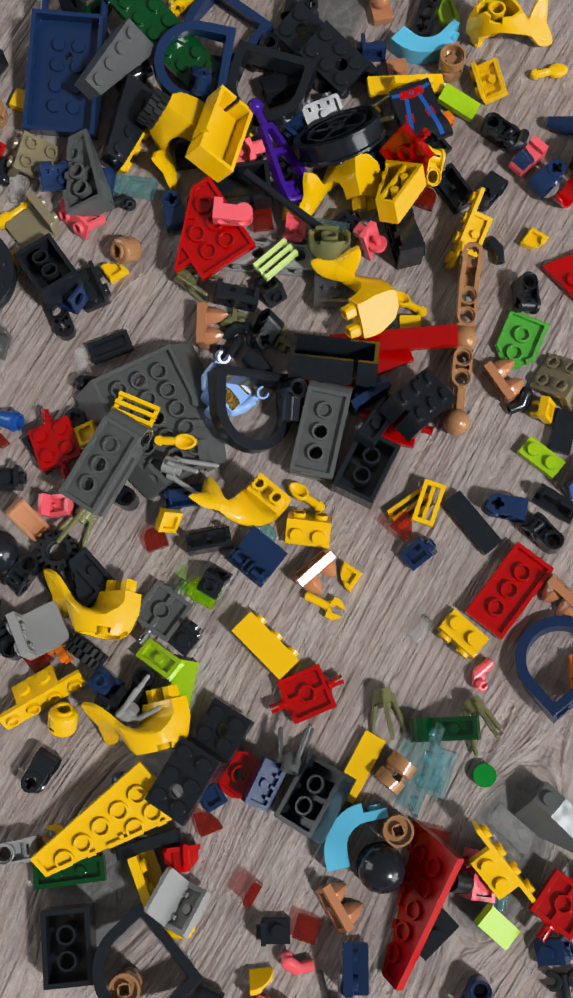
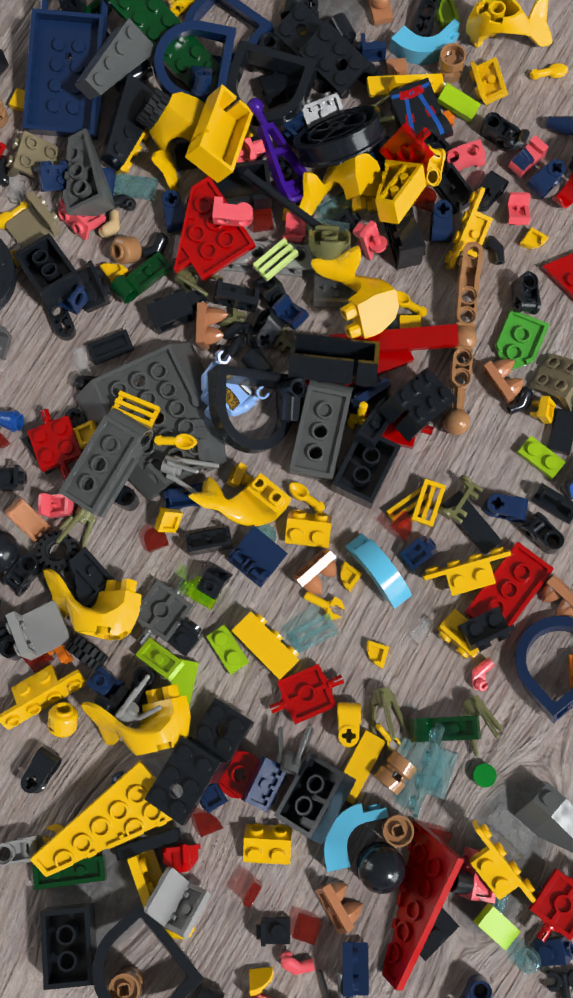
none -> tan arm [98,210,120,238]
none -> dark green plate [110,251,173,304]
none -> black arm [142,233,168,259]
none -> black hinge [146,289,207,335]
none -> lime plate [206,624,250,675]
none -> yellow tile [226,462,253,488]
none -> yellow bracket [243,823,292,865]
none -> dark blue bracket [272,293,309,330]
none -> clear light blue tile [288,613,339,653]
none -> clear light blue tile [316,191,352,223]
none -> black brick [329,13,356,44]
none -> yellow piece [337,702,361,748]
none -> medium azure arch [345,533,412,609]
none -> yellow bar [347,401,368,430]
none -> yellow tile [366,640,389,669]
none -> yellow hand [375,722,401,751]
none -> yellow bracket [421,547,511,596]
none -> dark blue piece [430,200,453,243]
none -> olive piece [438,475,483,524]
none -> coral leg [445,139,486,171]
none -> black bracket [457,606,516,652]
none -> coral bracket [506,192,531,226]
none -> clear light blue tile [515,946,541,974]

